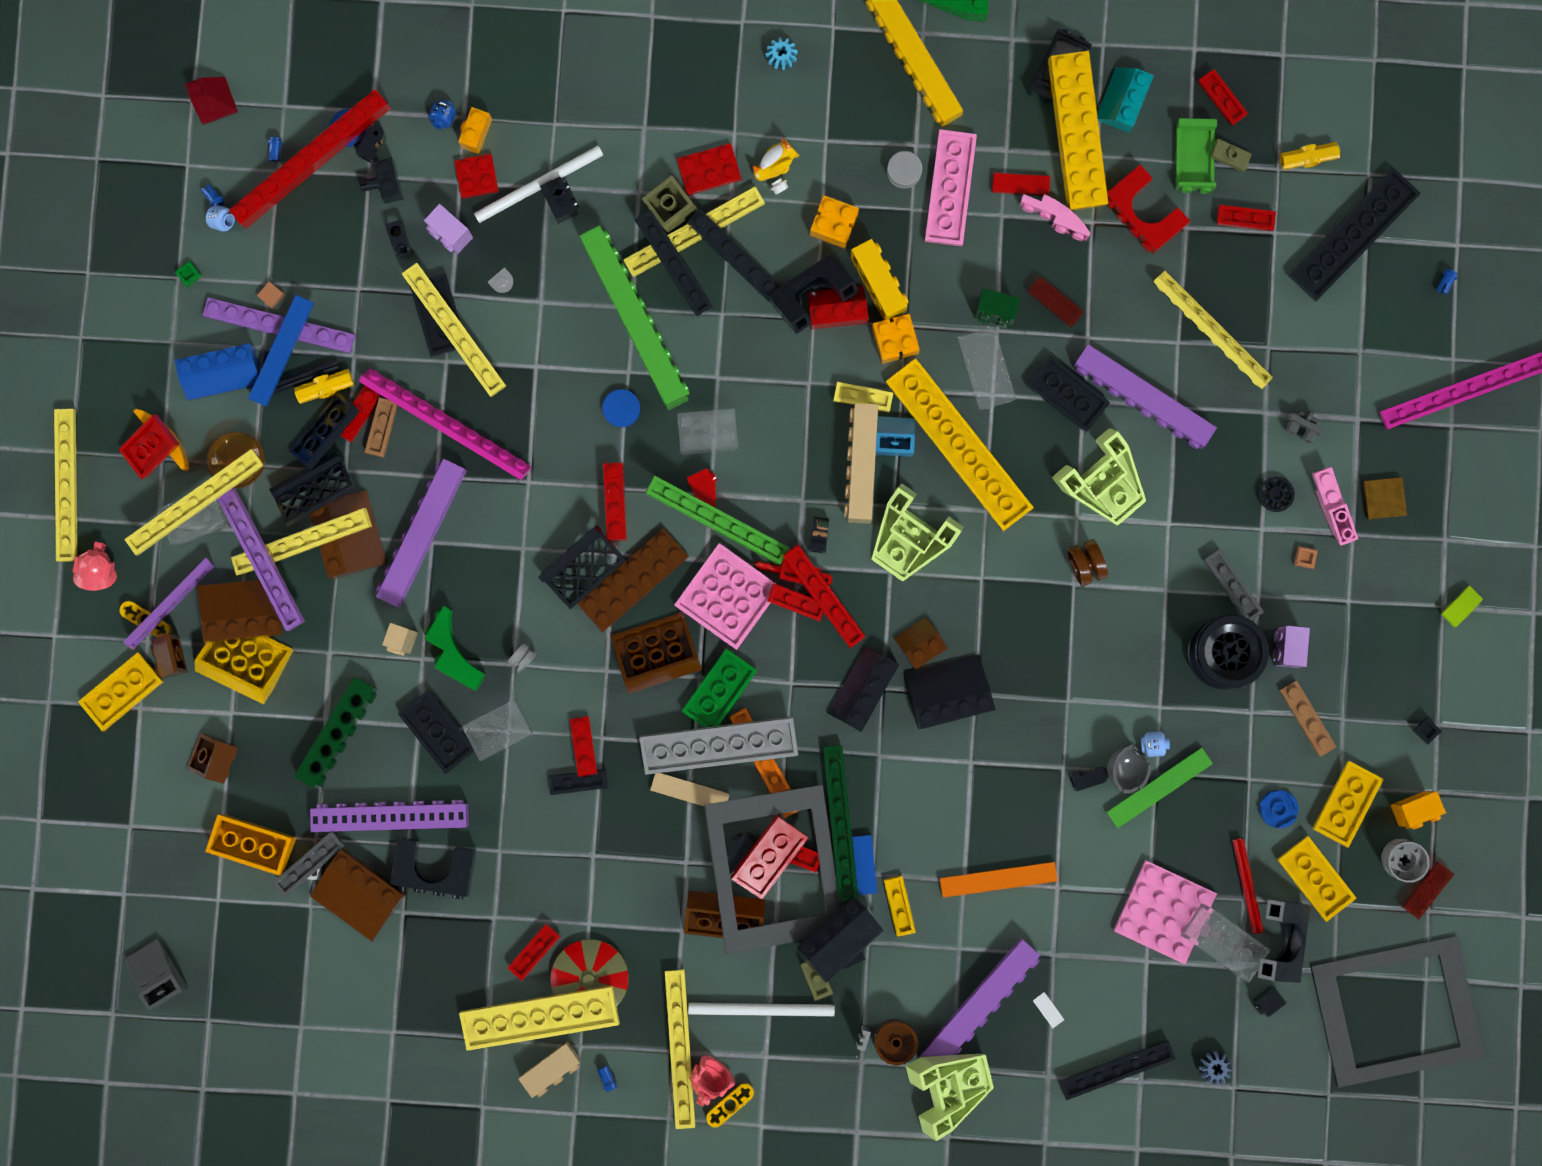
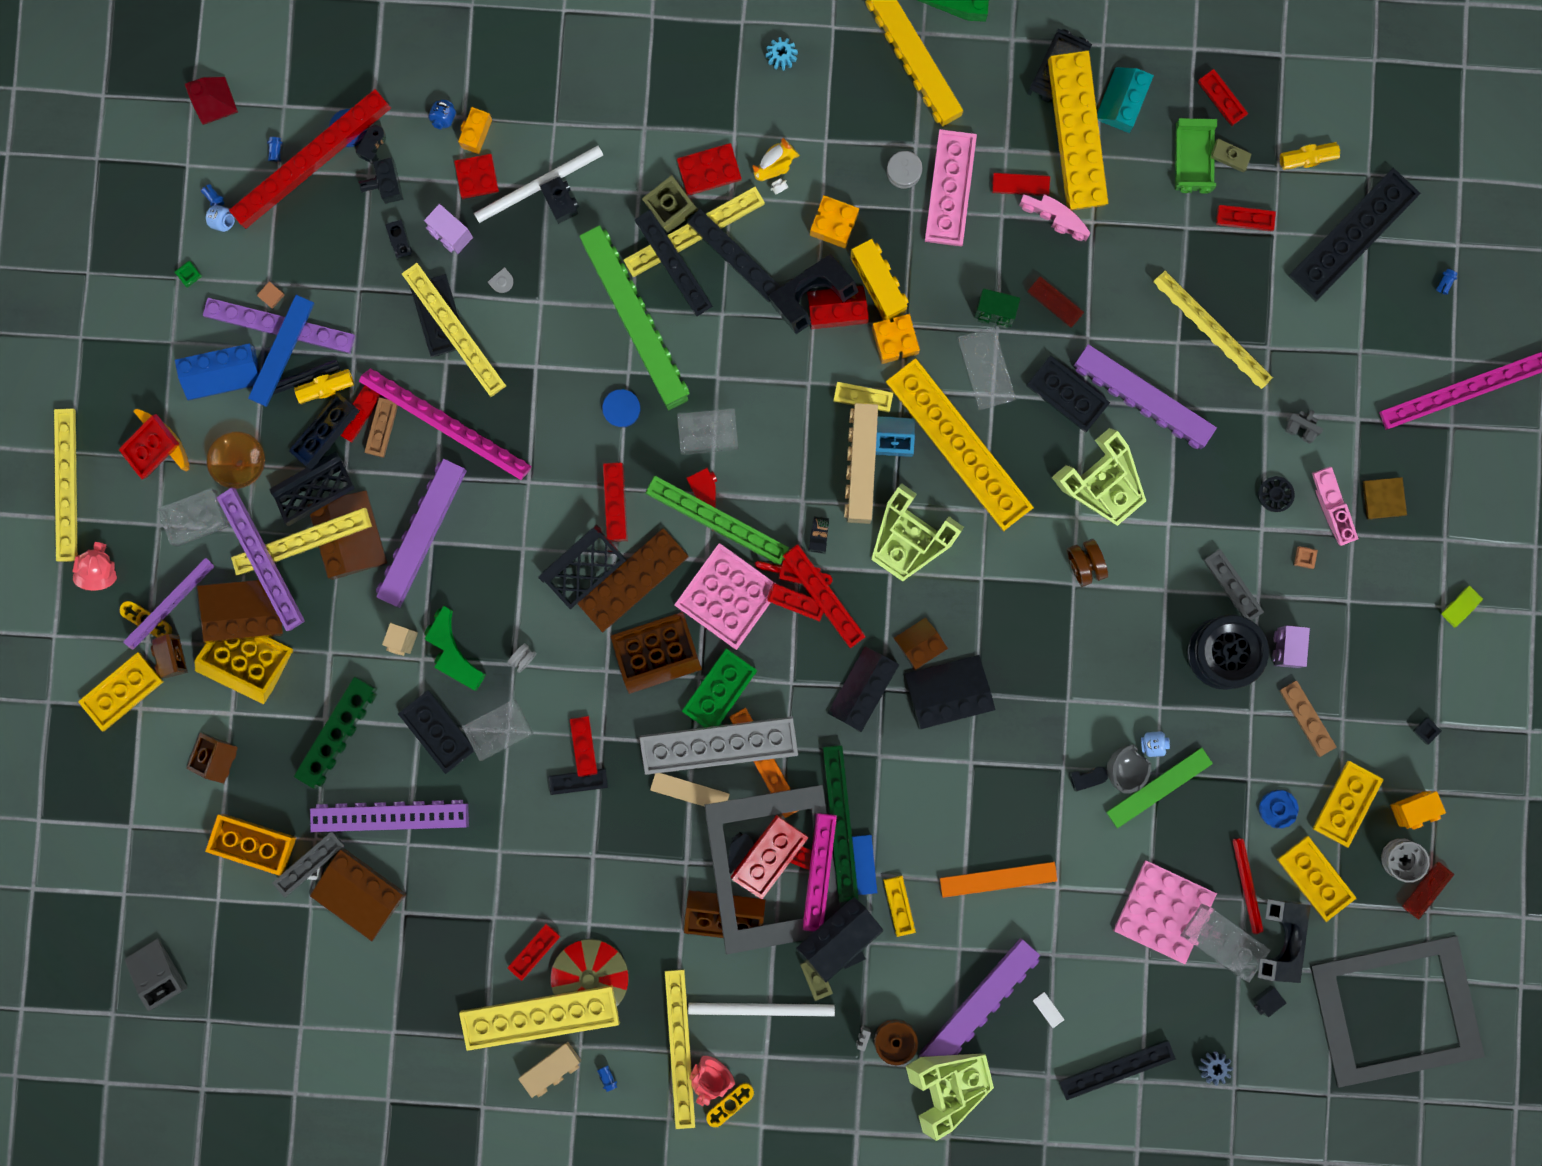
light yellow plate [124,449,264,556] -> none
black arch [390,838,477,900] -> none
red arch [1106,164,1190,254] -> none
none -> dark pink tile [802,813,837,931]

